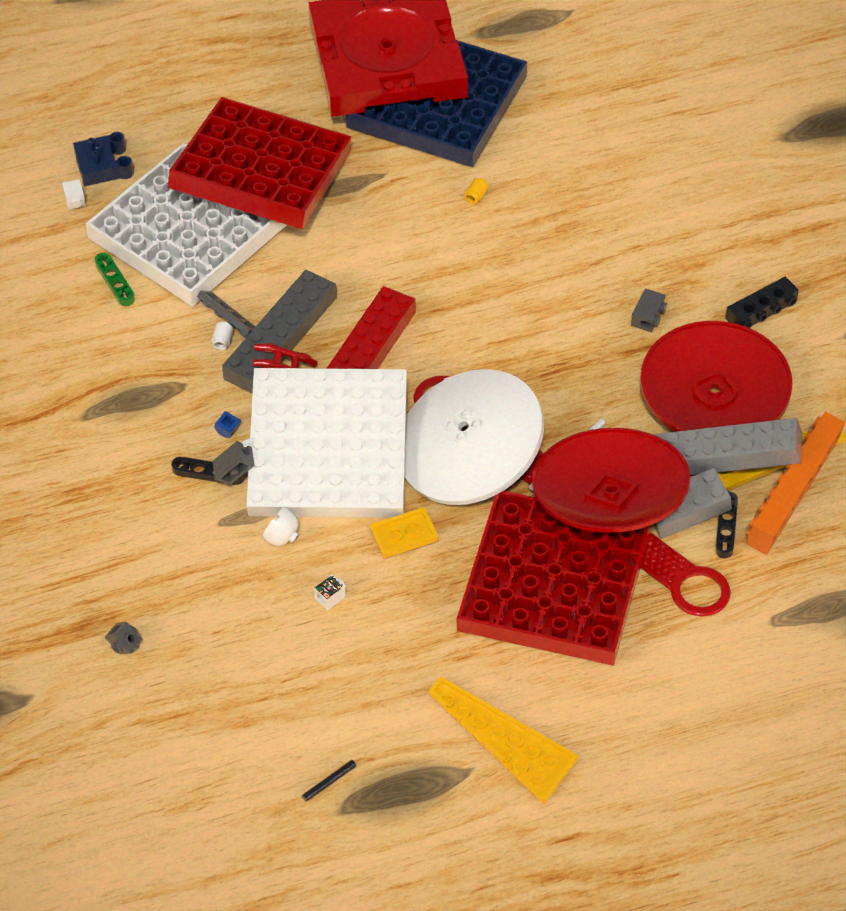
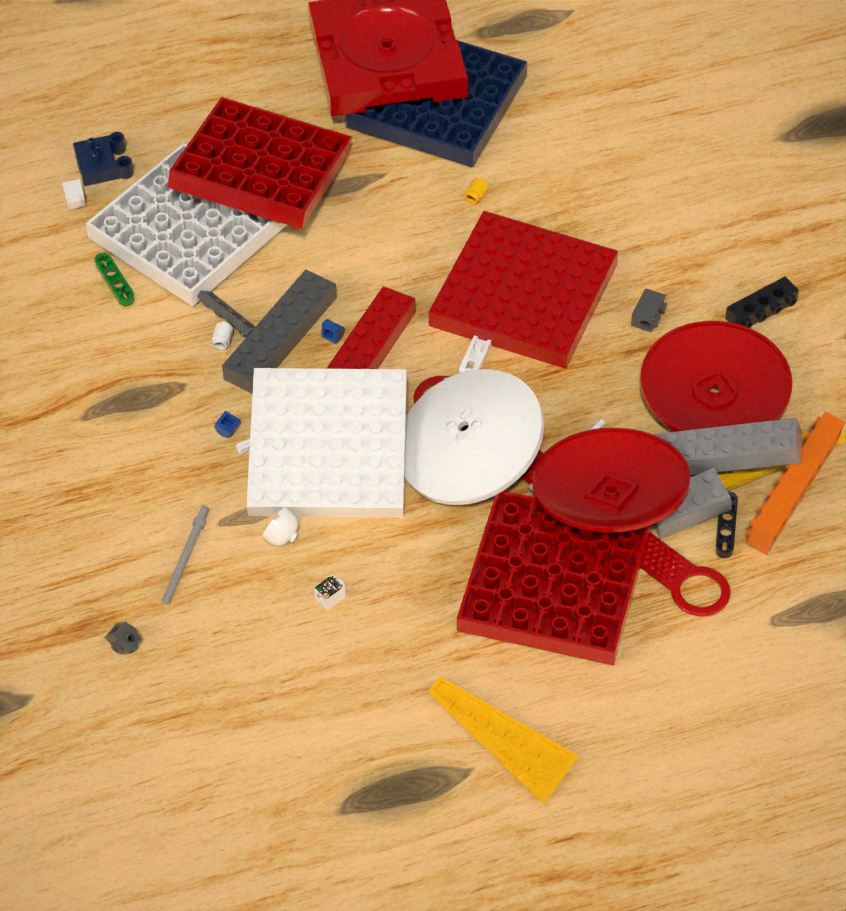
black beam [171,457,245,485] -> none
dark grey brick [212,441,254,486] -> none
red piece [253,343,318,369] -> none
black bar [302,760,356,802] -> none
yellow plate [370,507,439,559] -> none
none -> light grey bar [162,505,209,604]
none -> blue brick [321,319,345,344]
none -> red brick [428,210,618,369]
none -> white plate [458,335,492,374]

